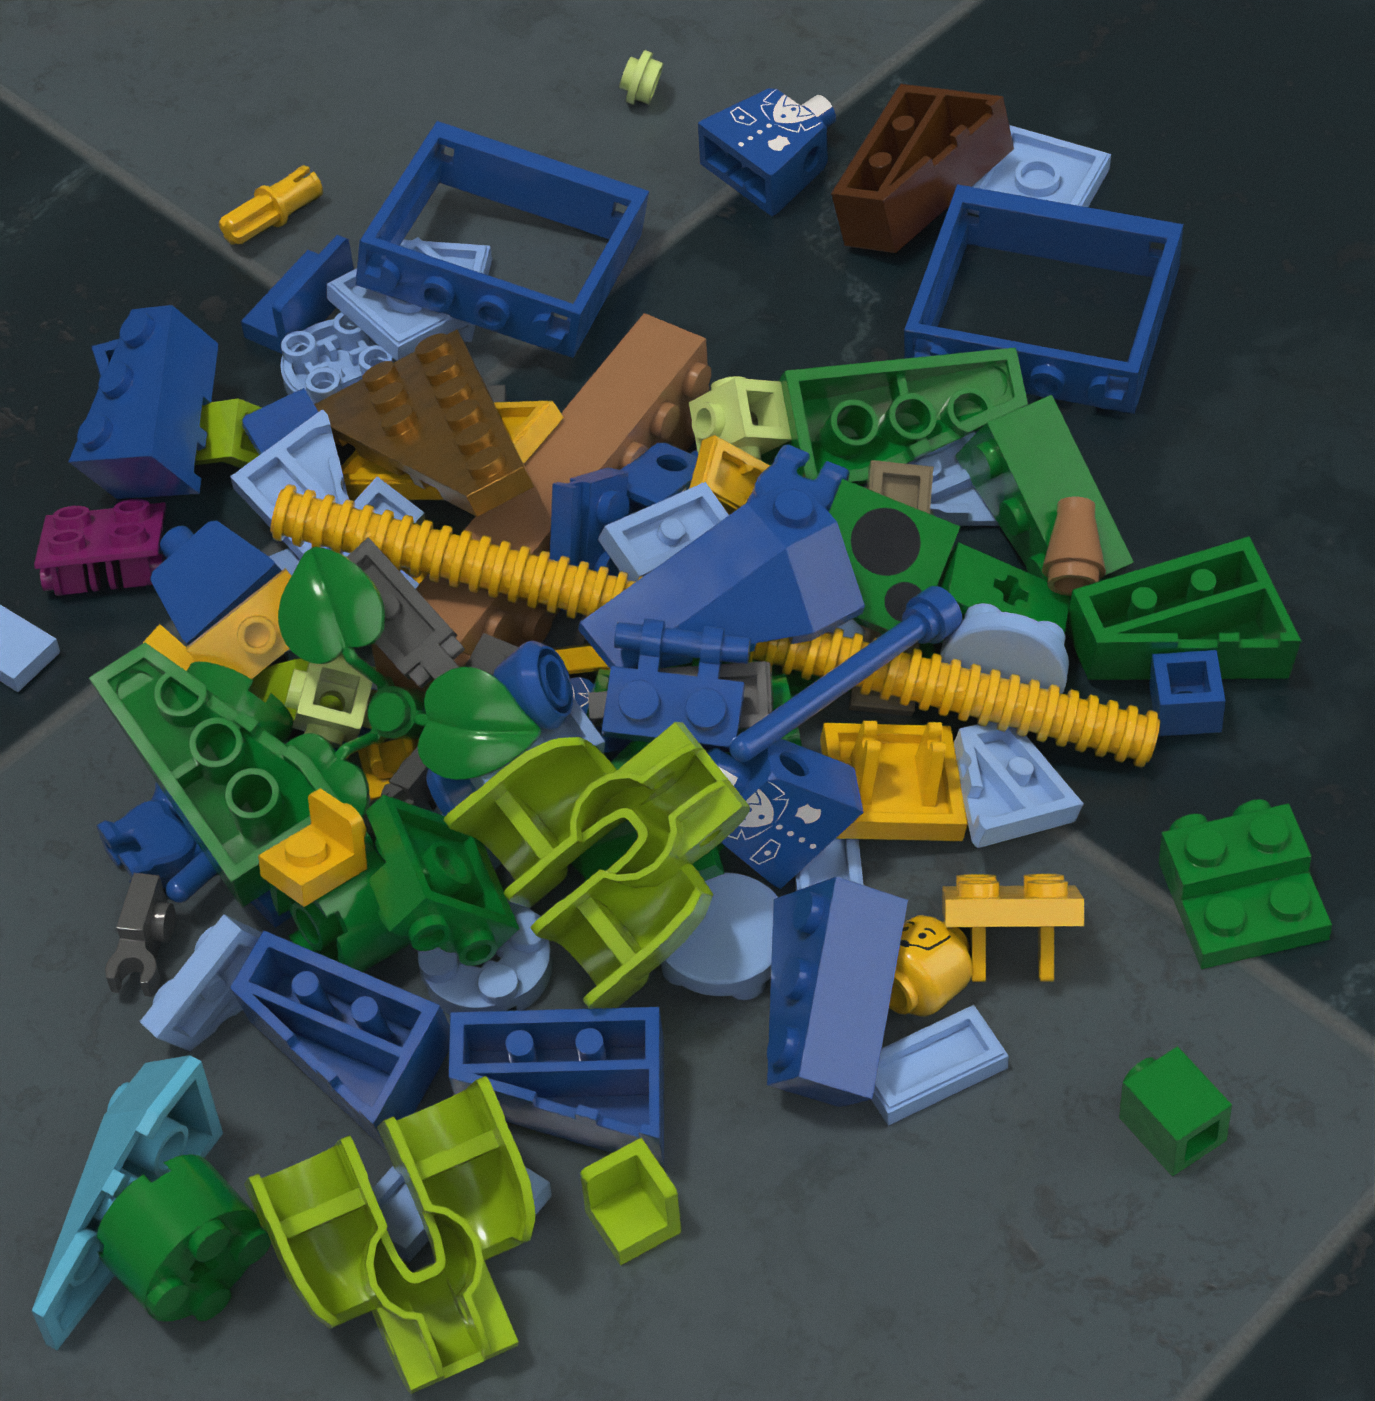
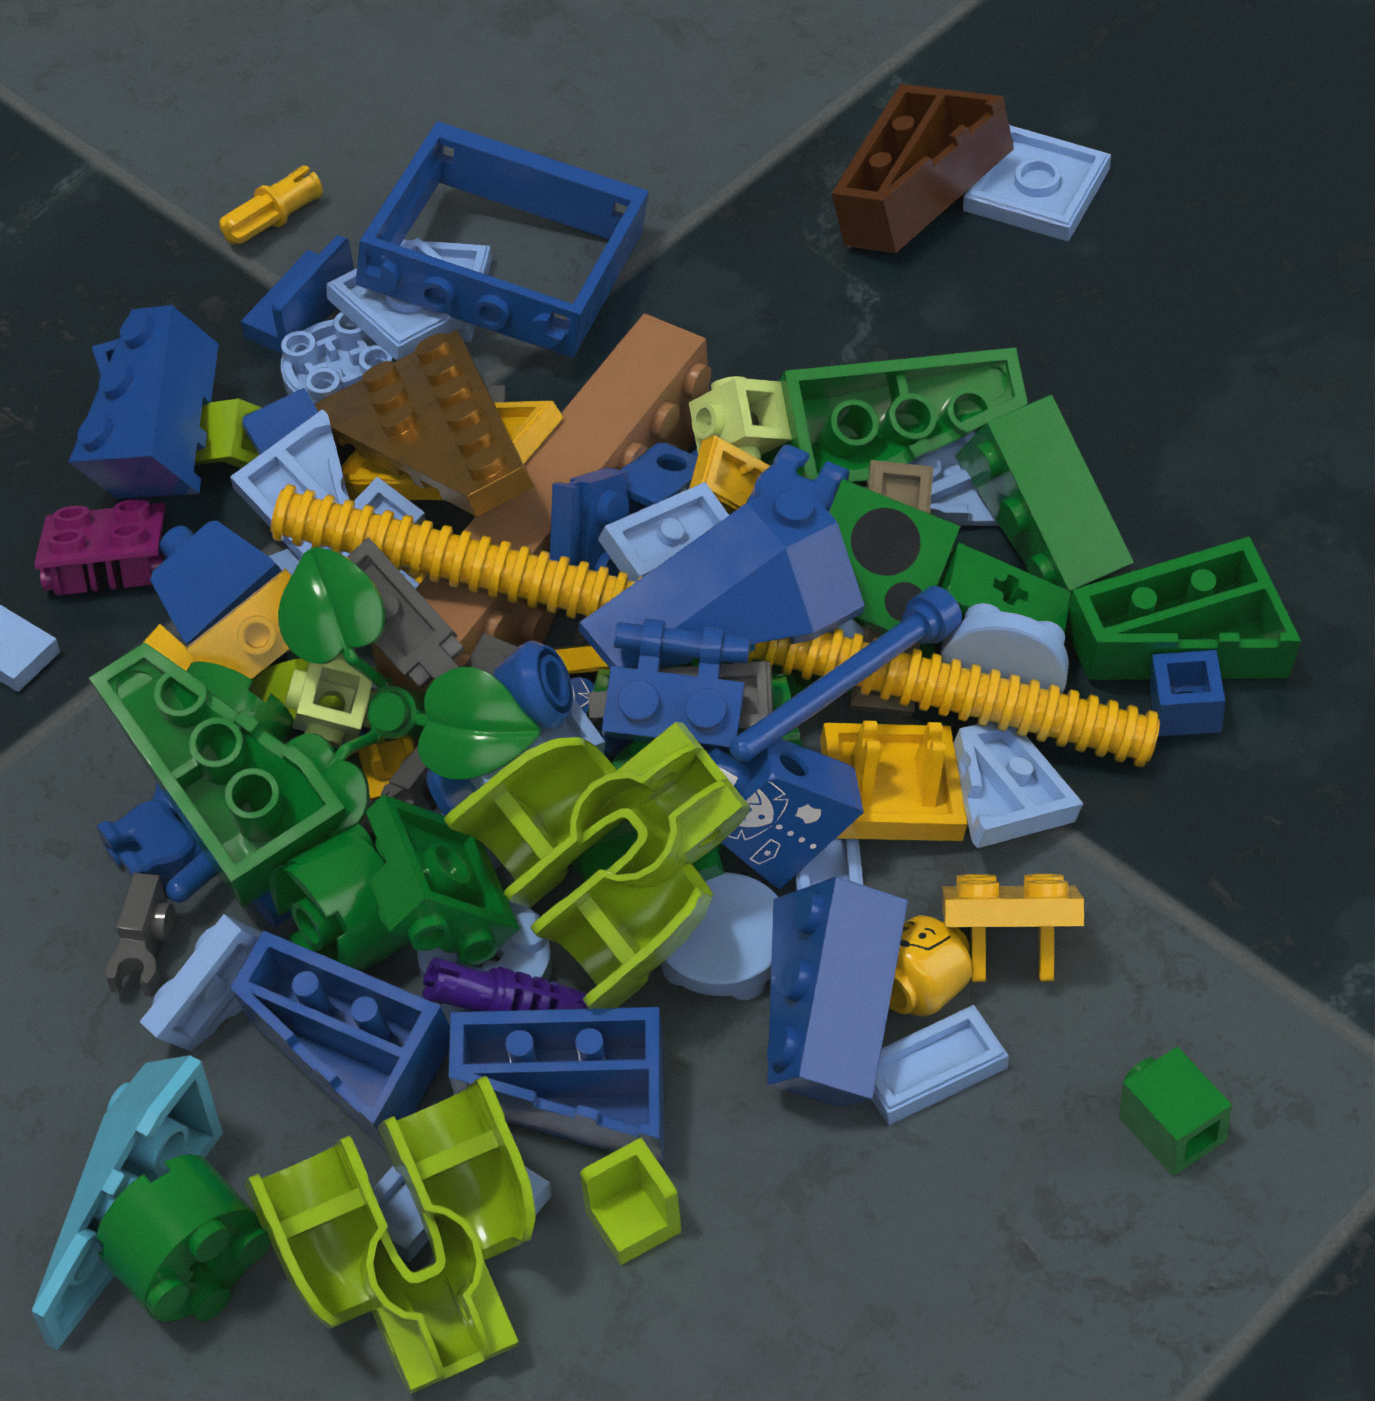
yellow bracket [258,788,367,907] -> none
yellowish green plate [619,50,664,105] -> none
blue torso [698,88,836,217] -> none
blue window [904,184,1184,414] -> none
medium nougat cone [1042,497,1106,596] -> none
green plate [1159,799,1332,969] -> none
none -> dark purple hinge [422,957,589,1012]

